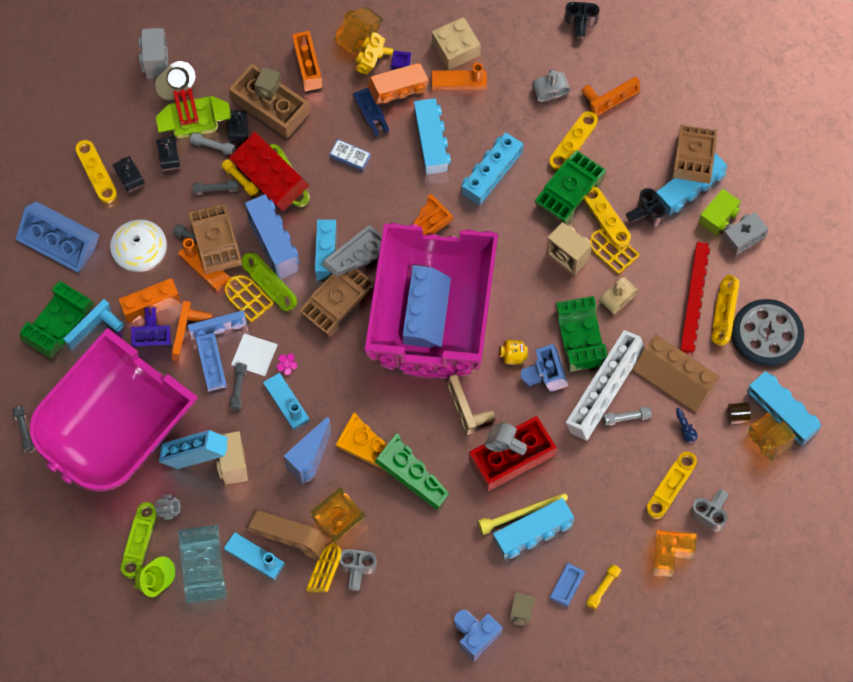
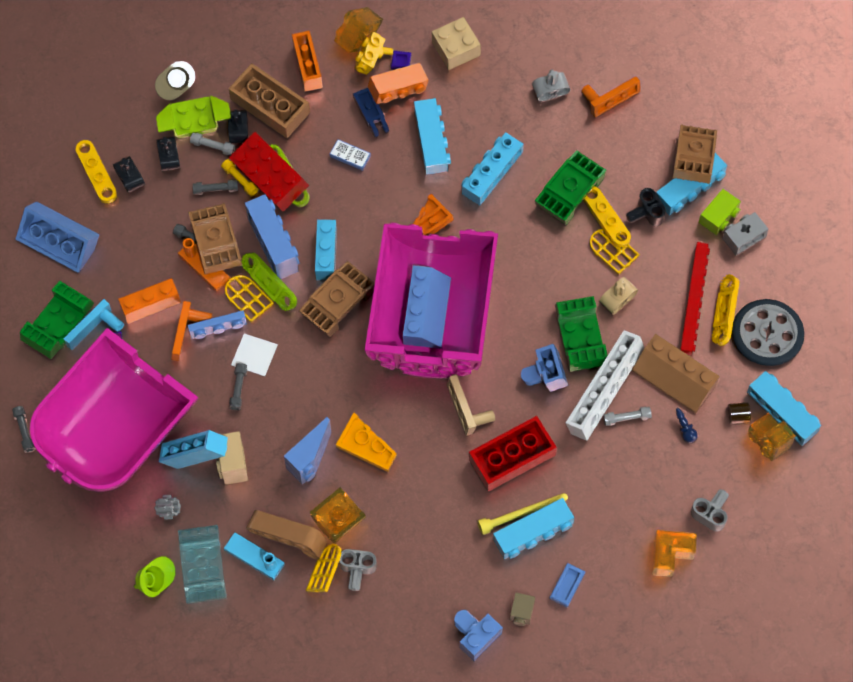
white dish [110,220,167,272] -> none
lime plate [120,502,157,579] -> none
dark purple brick [131,308,171,348] -> none
light grey brick [139,28,168,79] -> none
red tile [173,88,199,126] -> none
medium blue plate [196,333,227,392] -> none
dark tan brick [254,67,282,100] -> none
medium azure piece [263,373,310,431] -> none
dark pink plant [276,353,297,375] -> none
light grey wing [322,225,382,277] -> none
wing [375,433,449,510] -> none
orange piece [432,63,487,90] -> none
light grey beam [485,423,527,455] -> none
yellow head [499,339,528,365] -> none
tan brick [546,222,592,276] -> none
yellow plate [549,111,598,171] -> none
black beam [565,2,600,39] -> none
yellow bar [586,564,621,610] -> none
yellow plate [646,451,697,519] -> none

